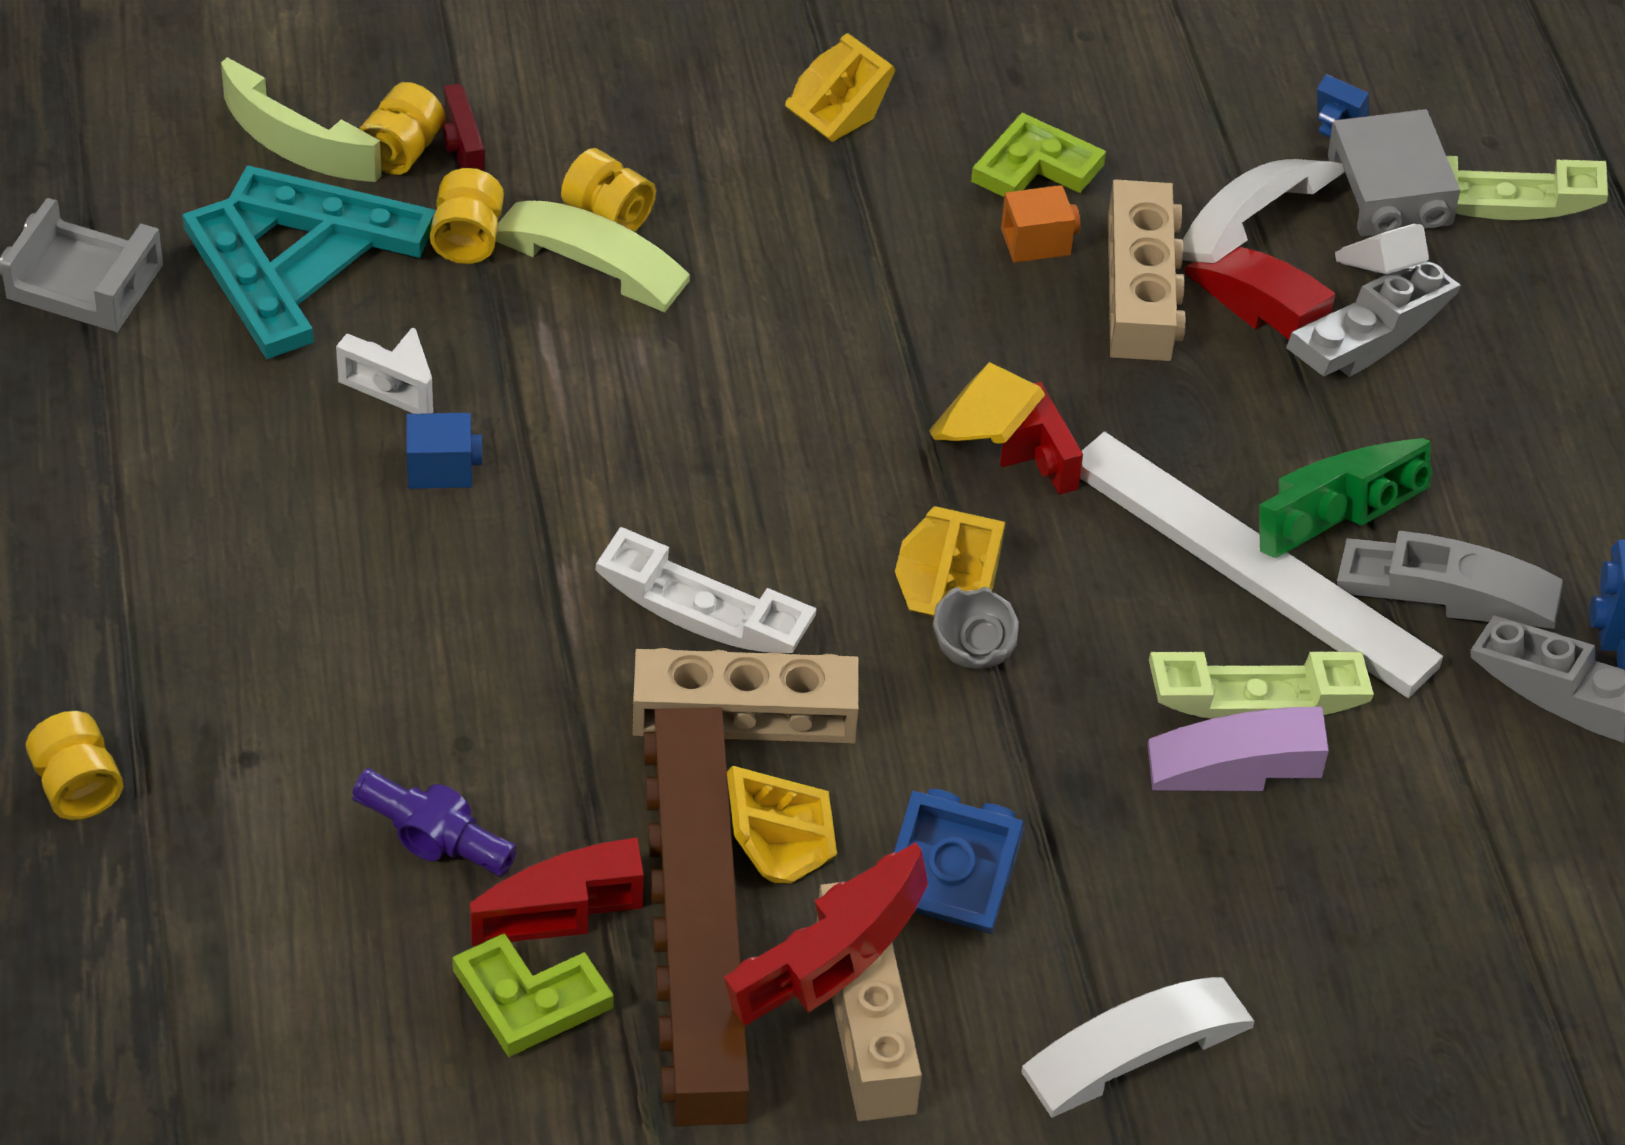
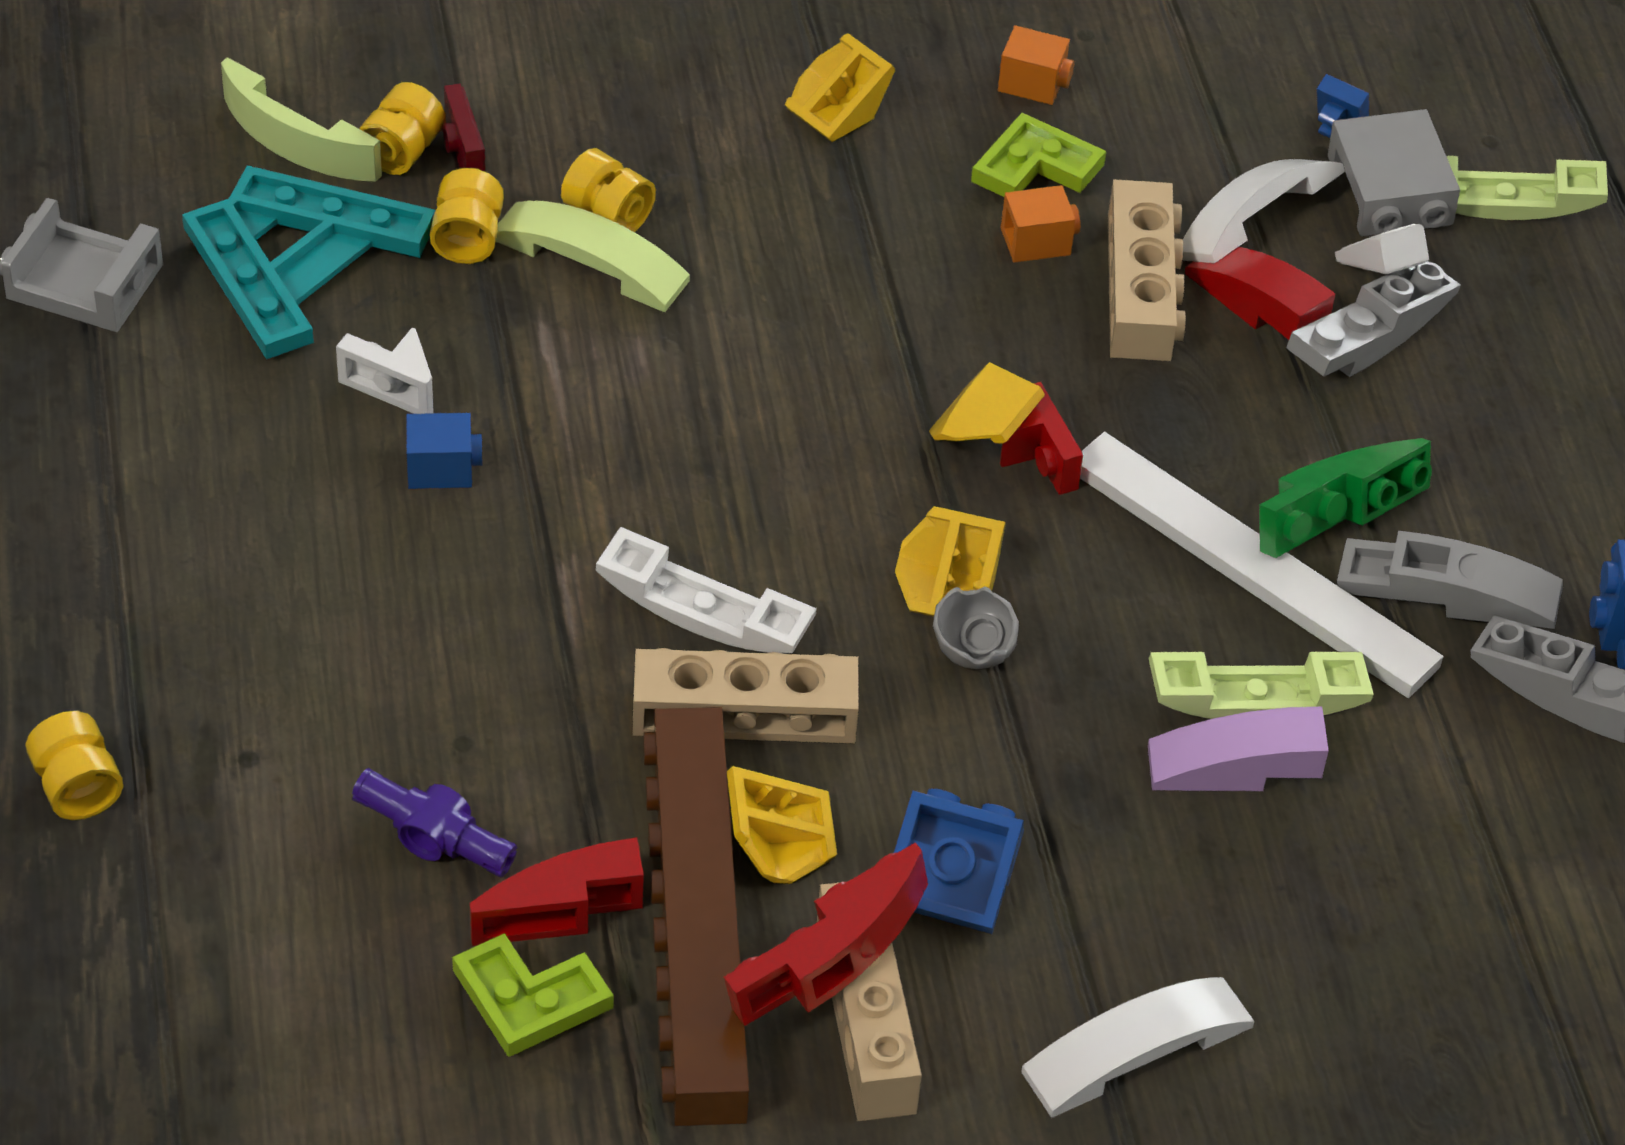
none -> orange brick [998,25,1074,105]

